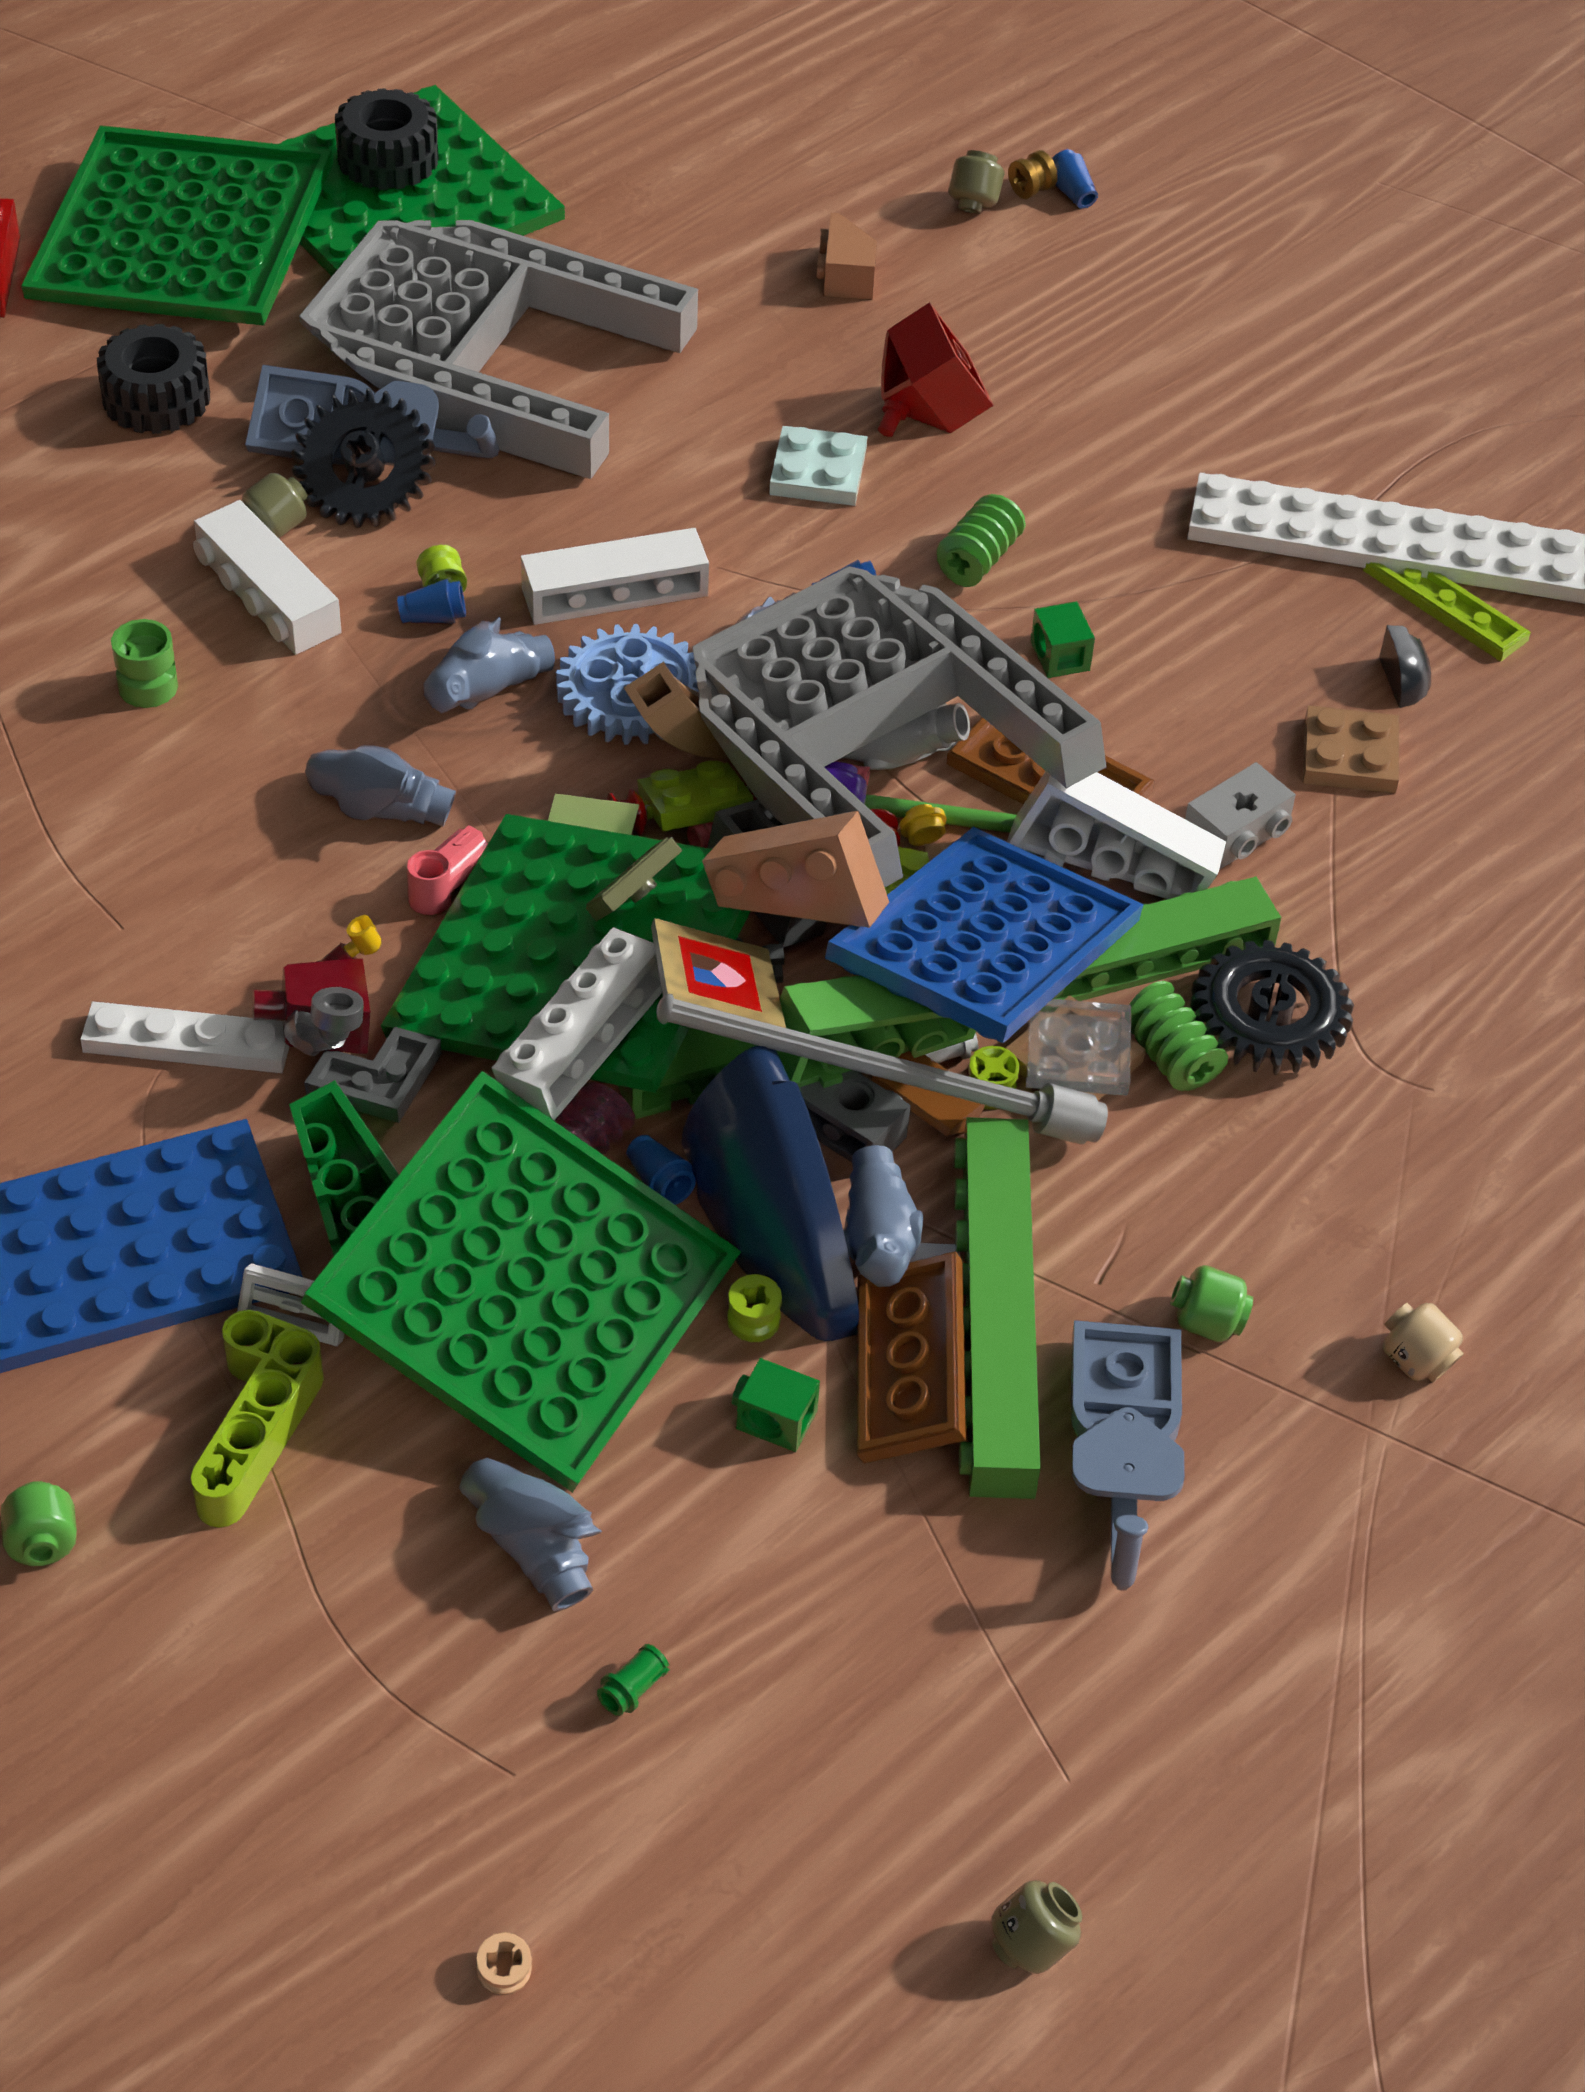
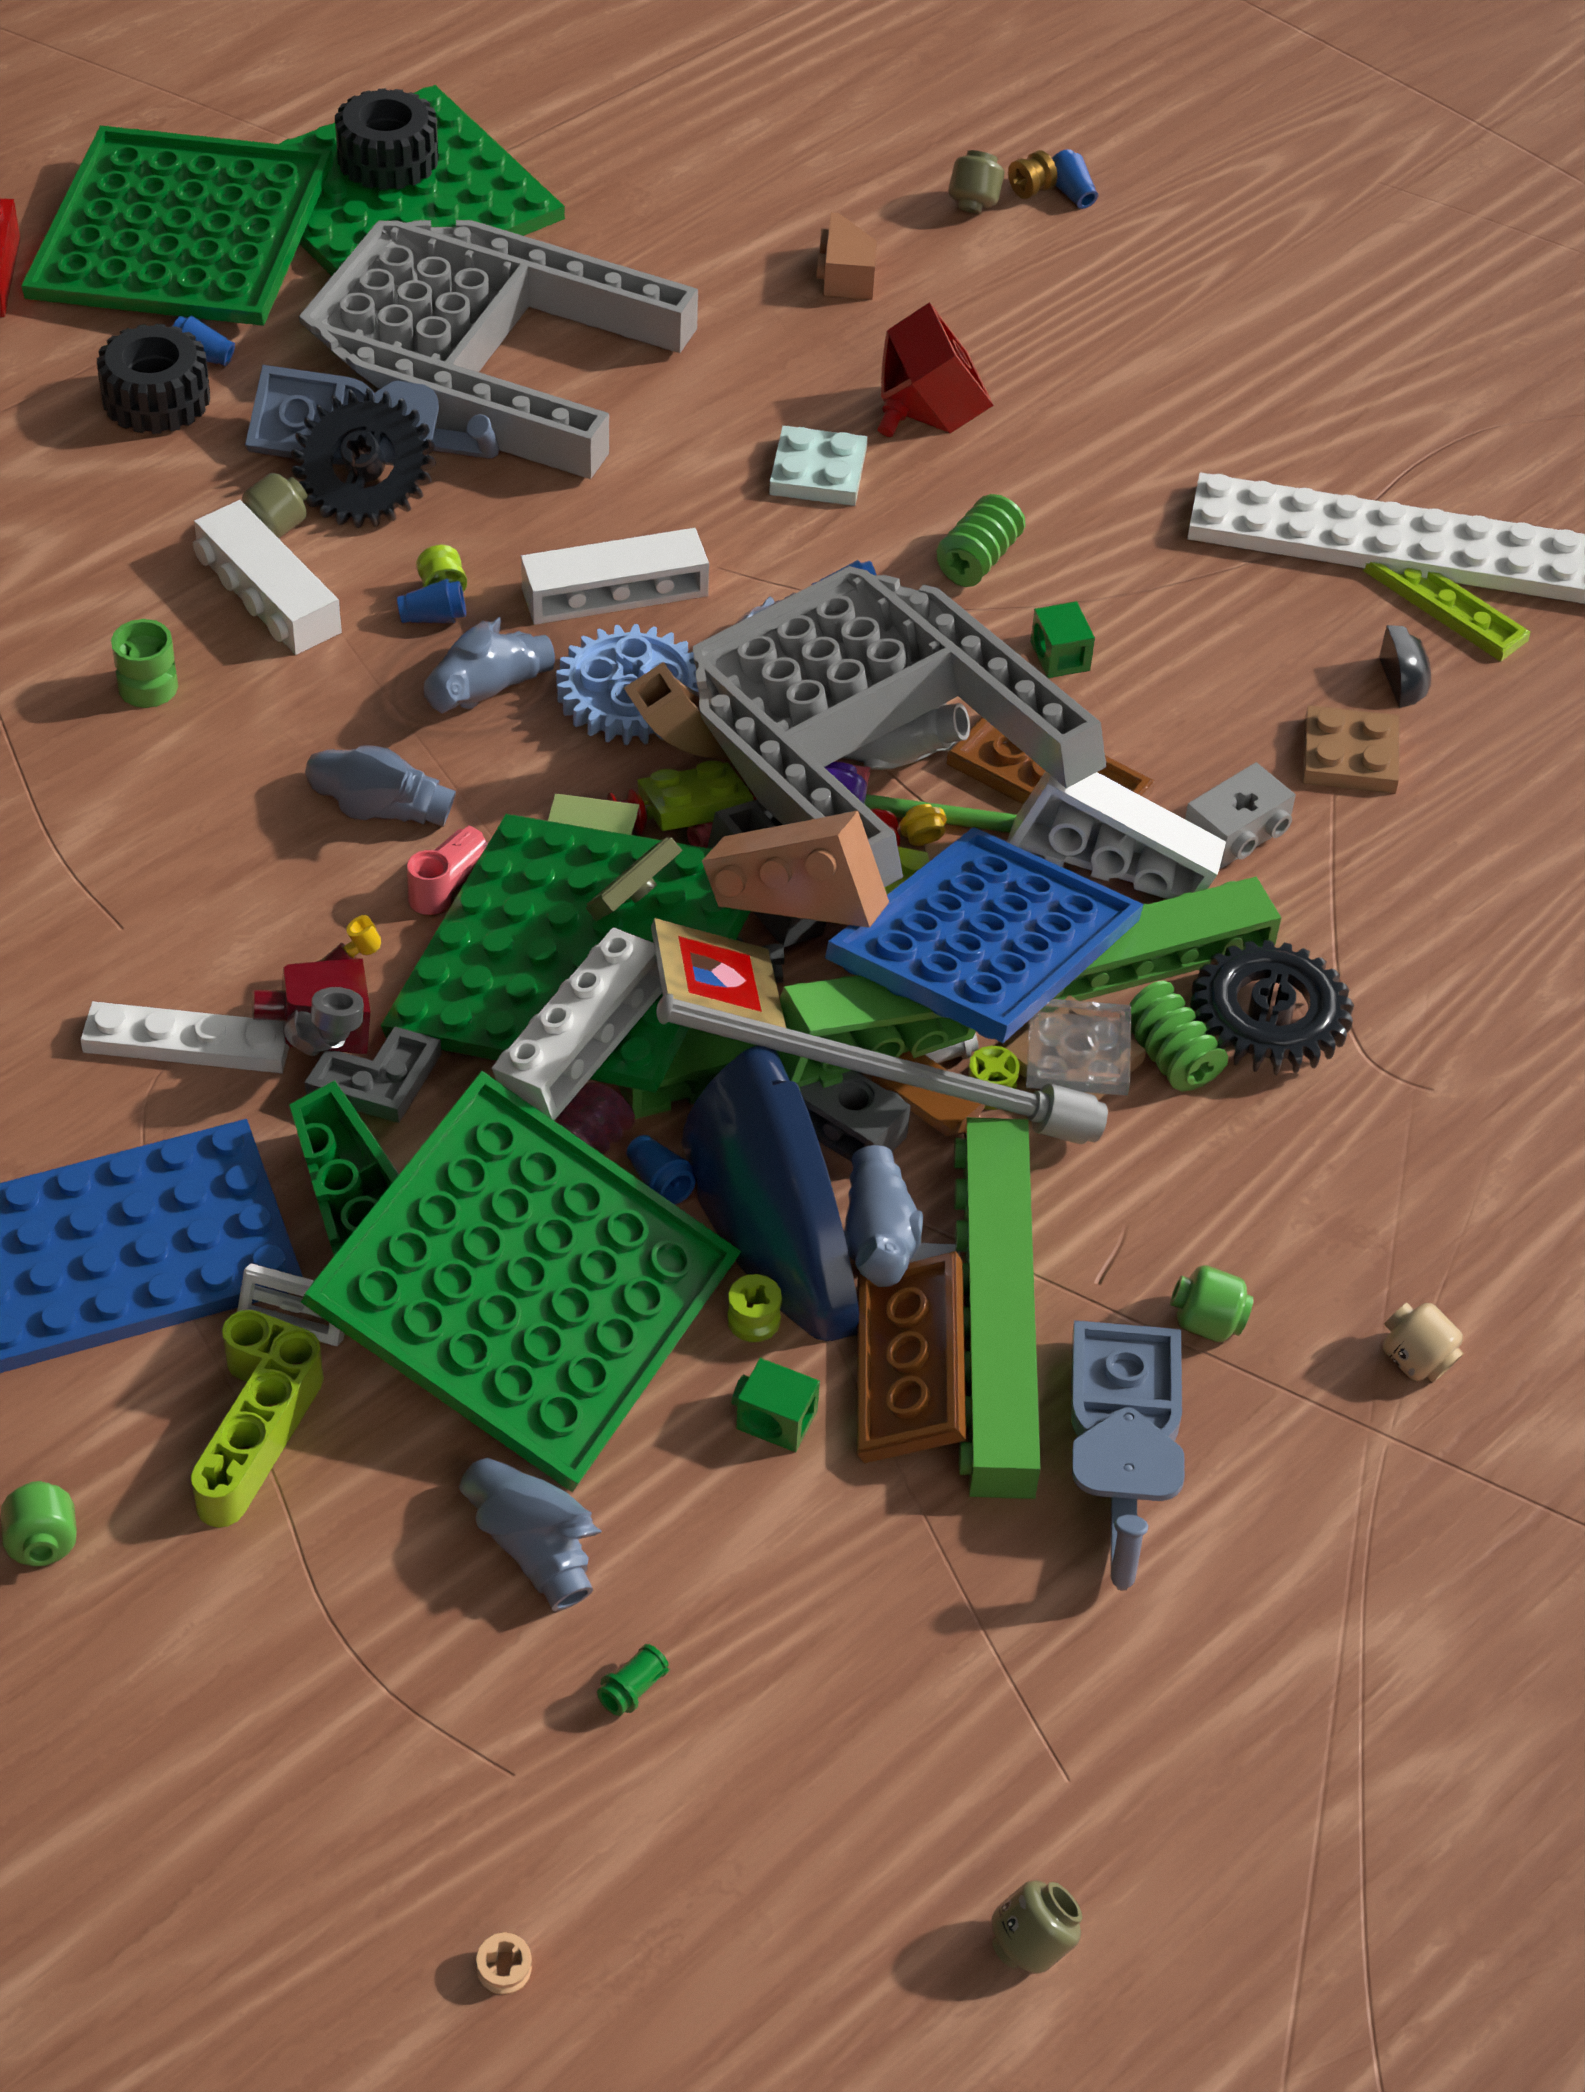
none -> blue cone [173,316,235,366]

